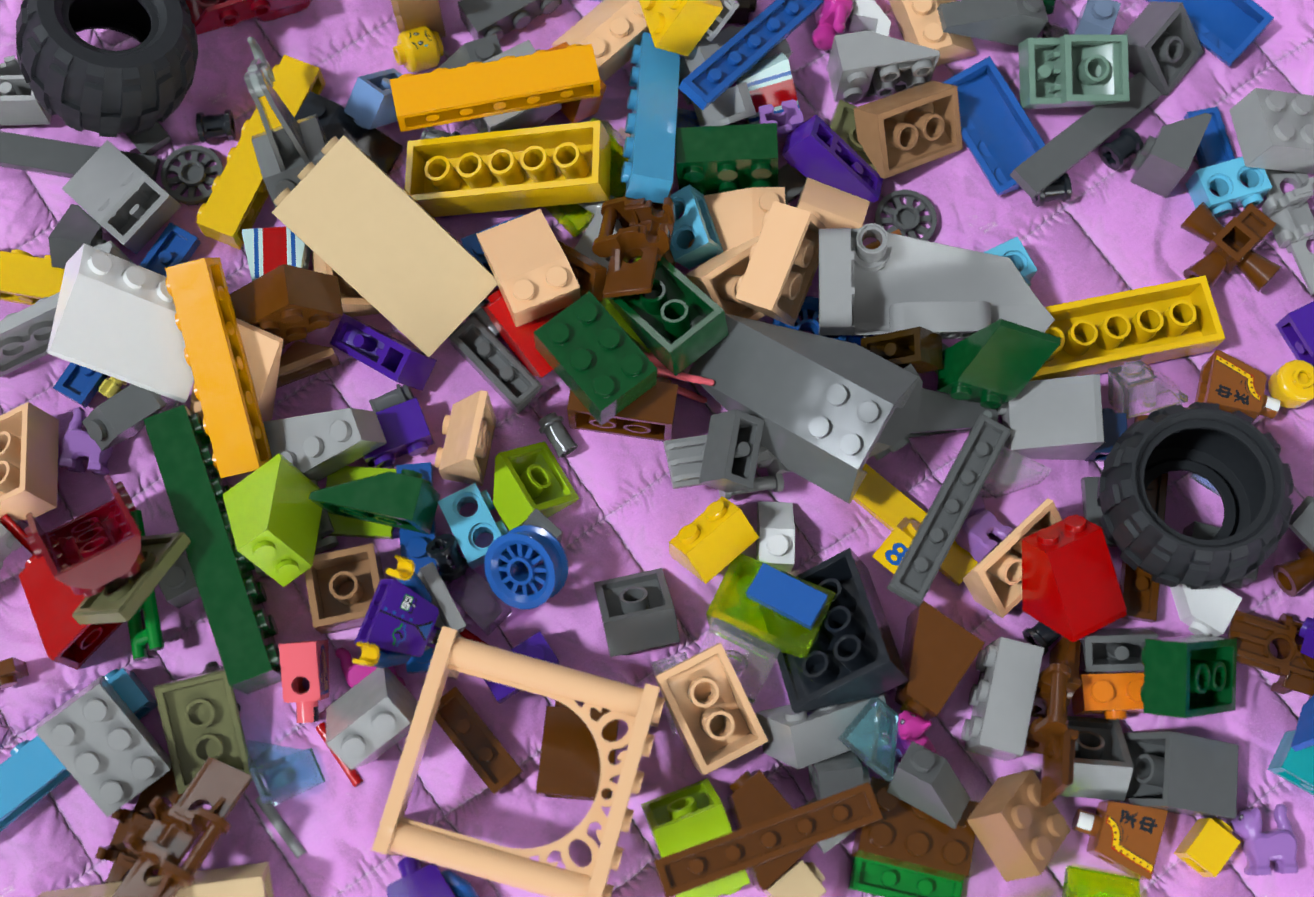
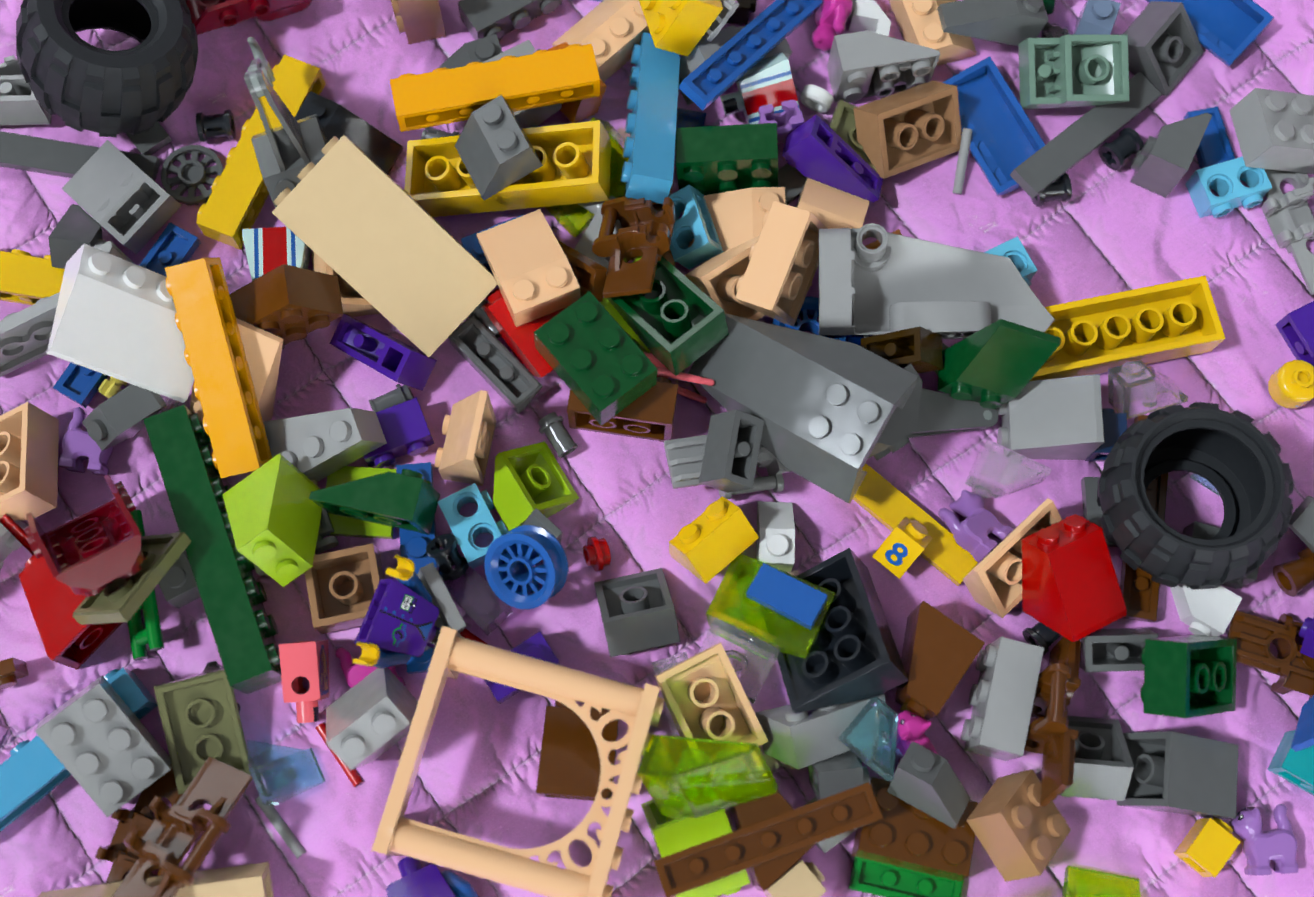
medium nougat slope [277,341,340,388] -> none
medium blue brick [344,68,403,129] -> none
yellow head [393,26,444,73] -> none
reddish brown plate [435,686,523,795] -> none
light grey panel [692,82,756,127] -> none
dark grey wheel [874,190,937,241] -> none
dark grey tile [886,413,1012,607] -> none
orange brick [1072,673,1144,720] -> none
dark orange torso [1072,801,1168,880] -> none
reddish brown brick [1180,202,1282,292] -> none
dark orange torso [1195,349,1280,421] -> none
none -> dark grey slope [455,95,543,200]
none -> red plate [583,536,611,572]
none -> clear neon green slope [637,734,778,819]
none -> white tile [800,85,834,113]
none -> light grey piece [952,128,972,194]

